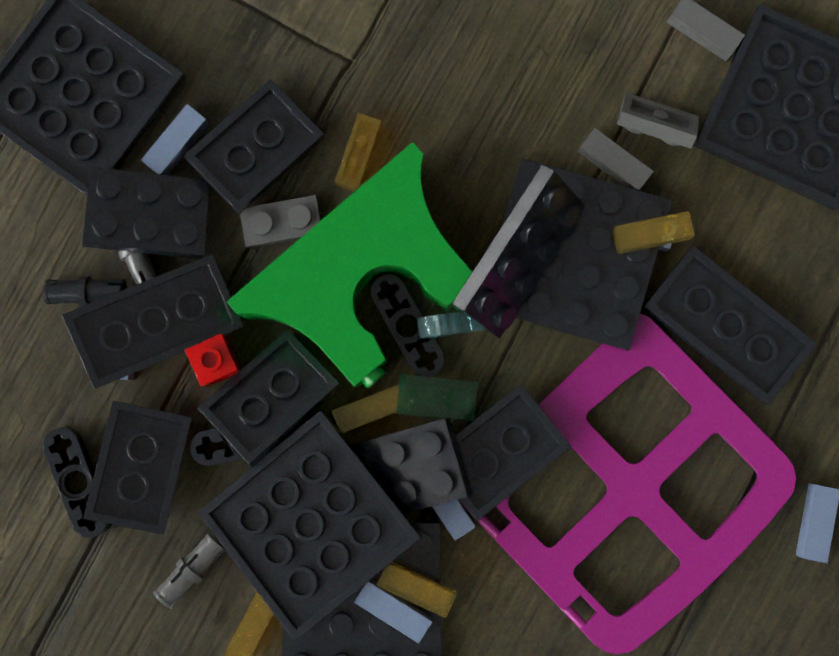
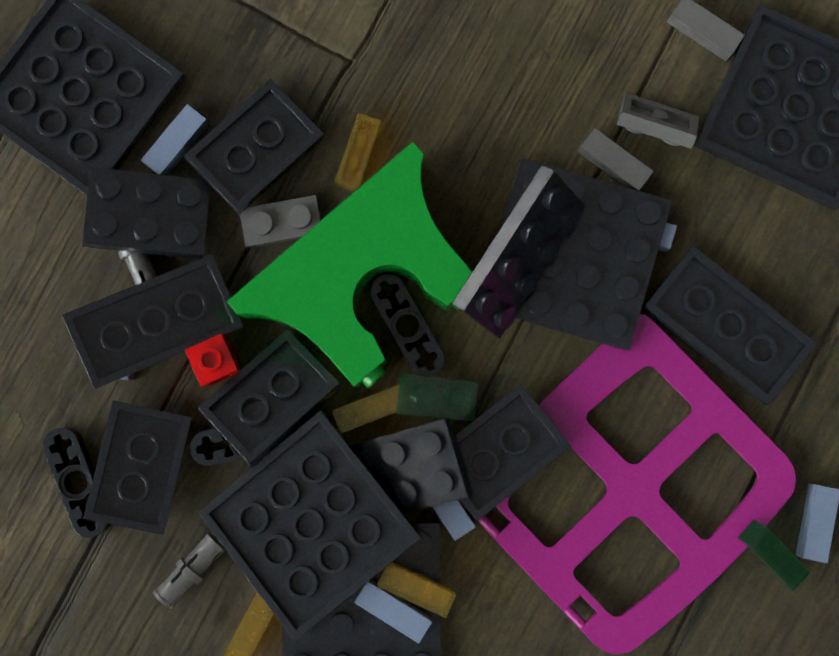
black pin [43,276,127,307] -> none
clear light blue beam [417,312,485,339] -> none
clear yellow piece [612,211,695,254] -> none
none -> clear green piece [737,519,810,591]

